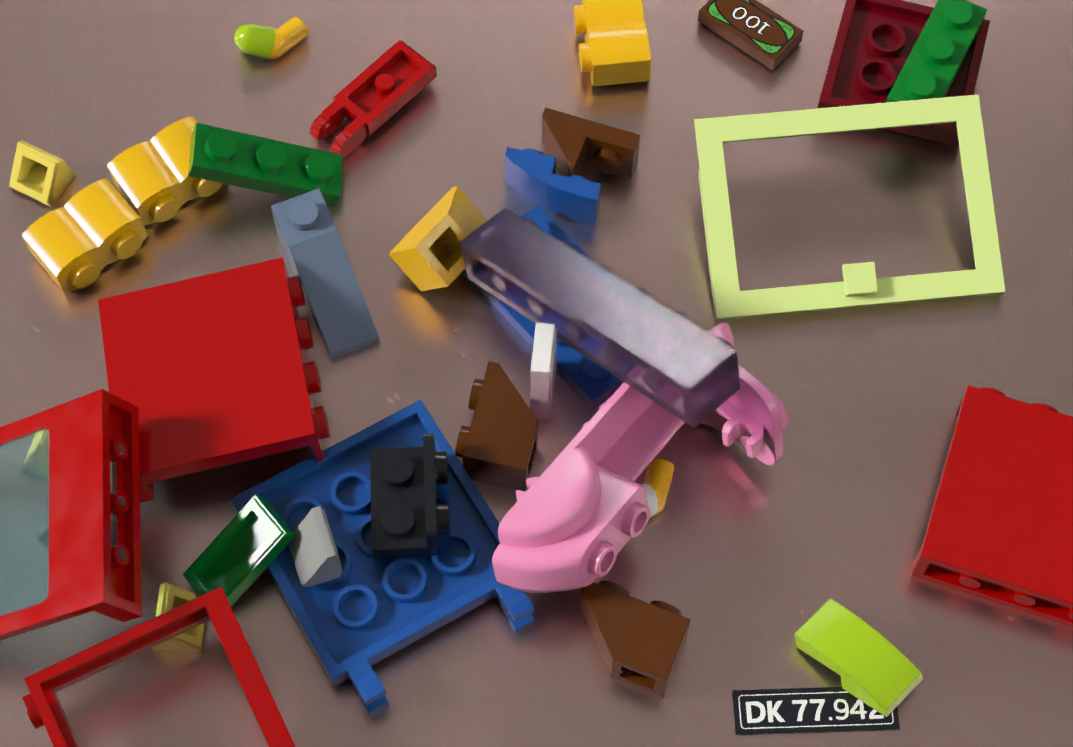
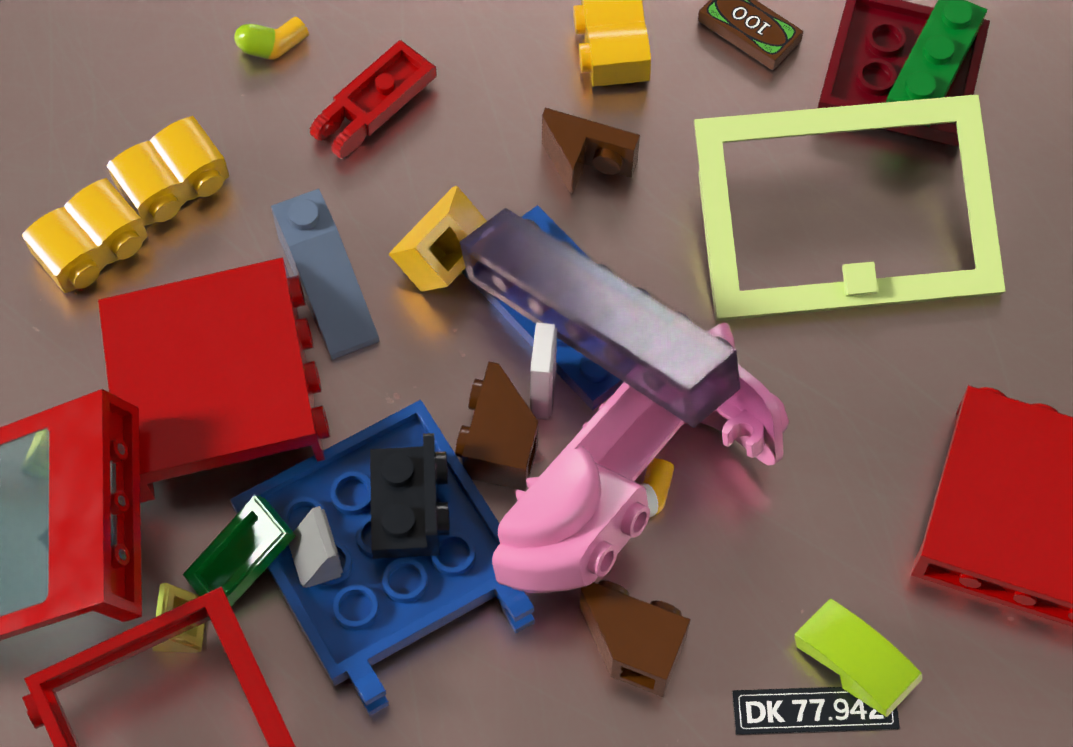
light yellow slope [9,140,76,206] -> none
green plate [188,123,342,207] -> none
blue slope [505,147,601,227] -> none

